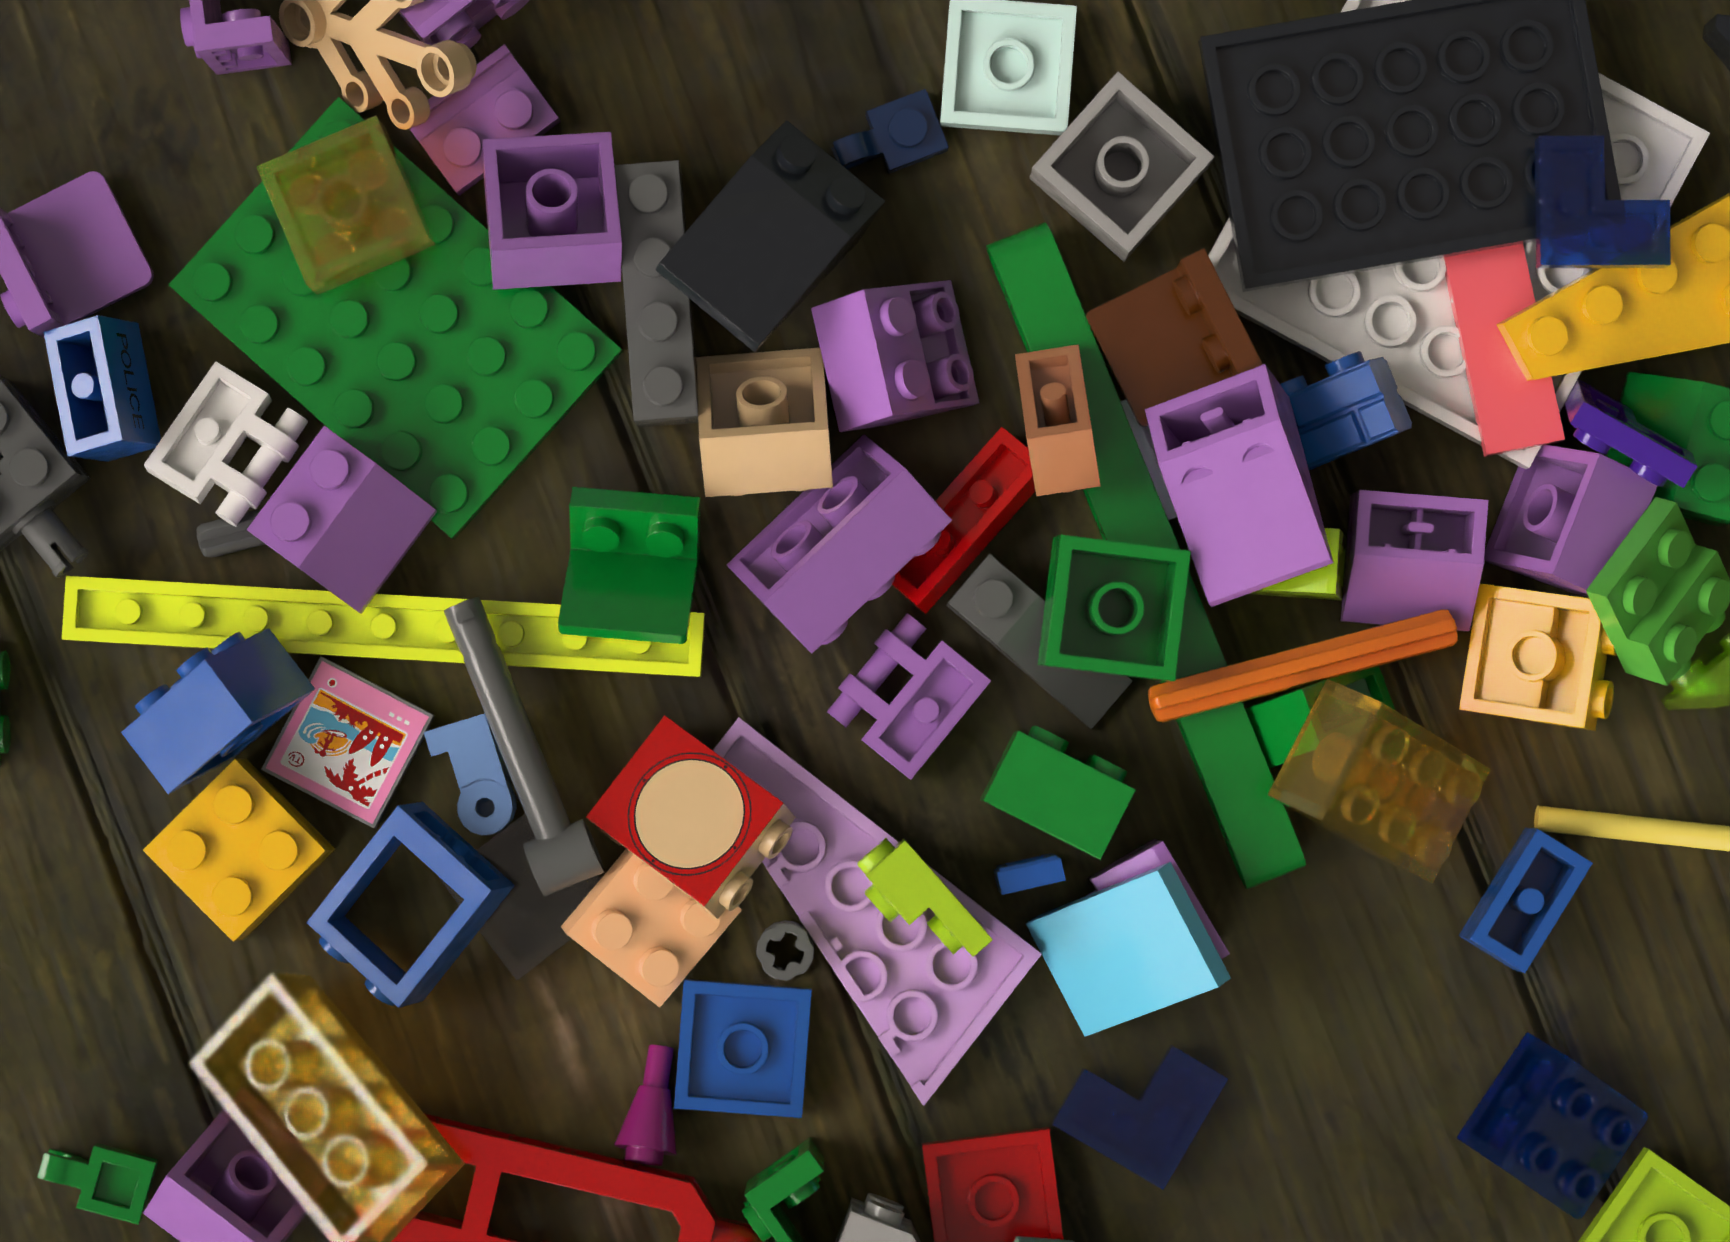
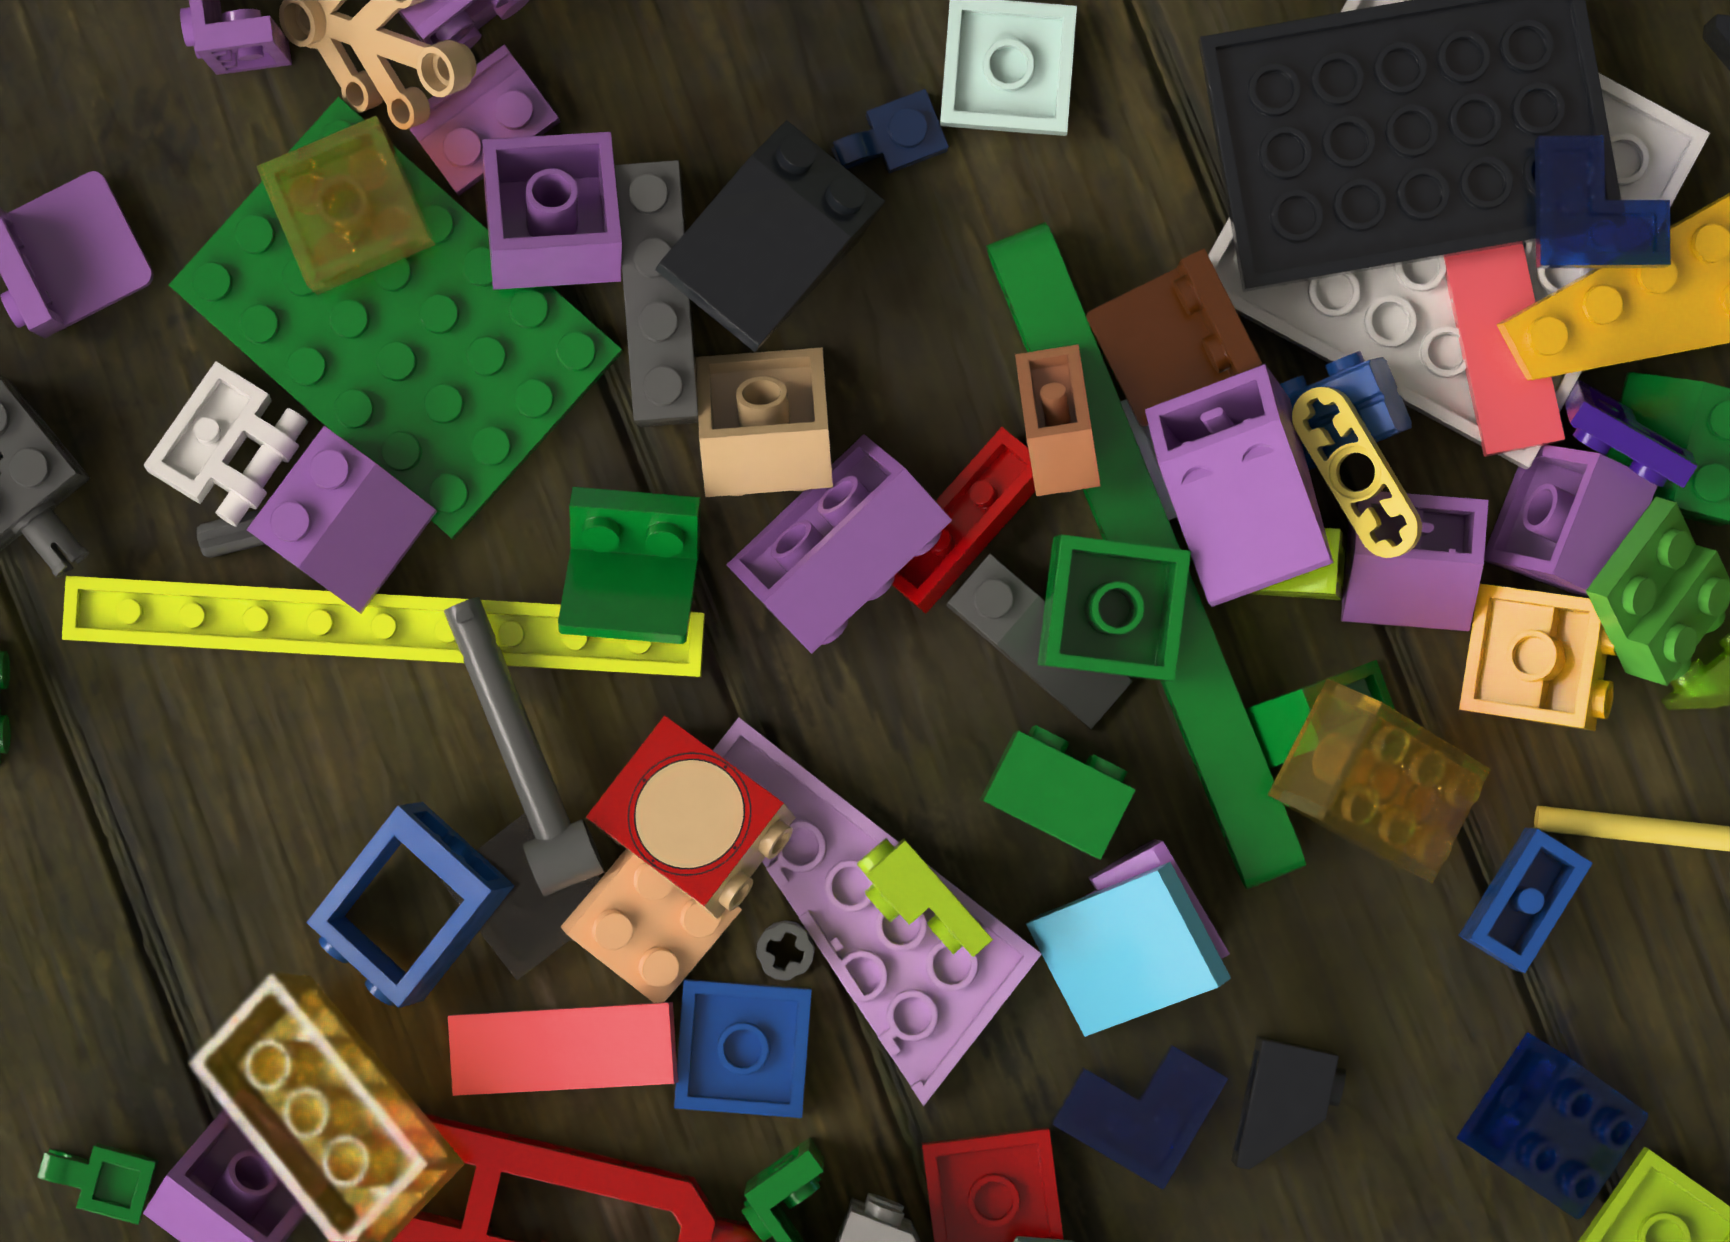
blue brick [43,315,161,462] -> none
blue brick [121,628,315,794] -> none
yellow brick [143,759,335,942] -> none
tile [261,656,436,829] -> none
medium blue leg [424,713,517,835] -> none
magenta cone [614,1045,677,1166] -> none
medium lavender slope [811,280,979,432] -> none
medium lavender plate [827,613,991,780] -> none
blue tile [993,853,1066,895] -> none
light grey brick [1029,72,1215,262] -> none
orange axle [1148,609,1458,722] -> none
none -> coral piece [448,1002,678,1096]
none -> black slope [1231,1036,1346,1170]
none -> light yellow beam [1292,387,1422,558]

